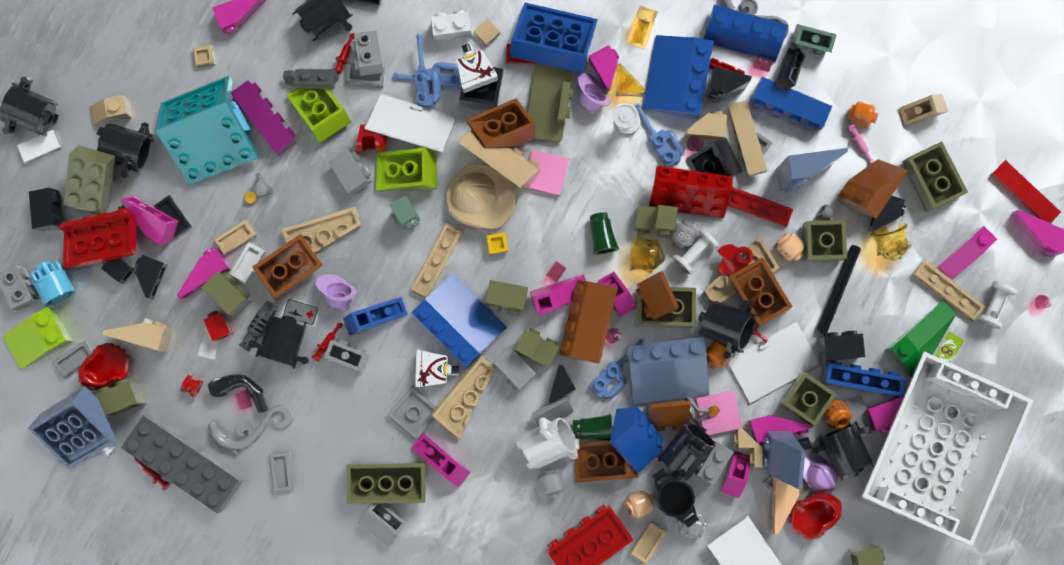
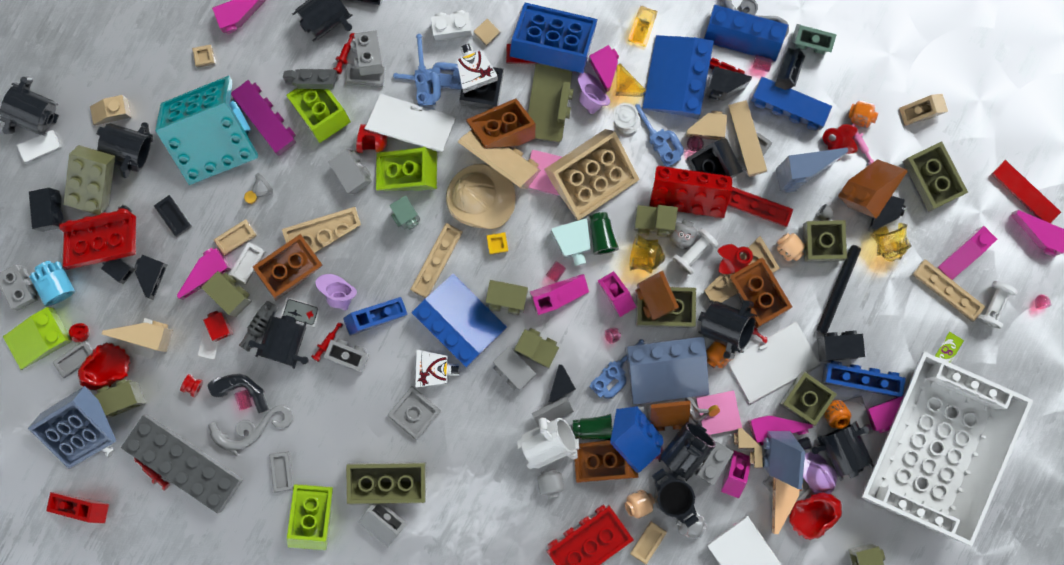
dark pink slope [121,196,178,245] -> none
dark pink slope [411,433,471,487] -> none
tan wing [430,355,494,439] -> none
dark orange slope [559,280,618,364] -> none
green wedge [886,299,956,378] -> none
none -> red slope [46,492,109,523]
none -> red tile [69,323,90,342]
none -> lime slope [287,484,333,550]
none -> tan slope [544,129,640,221]
none -> light aqua torso [551,218,591,266]
none -> red plate [823,124,858,160]

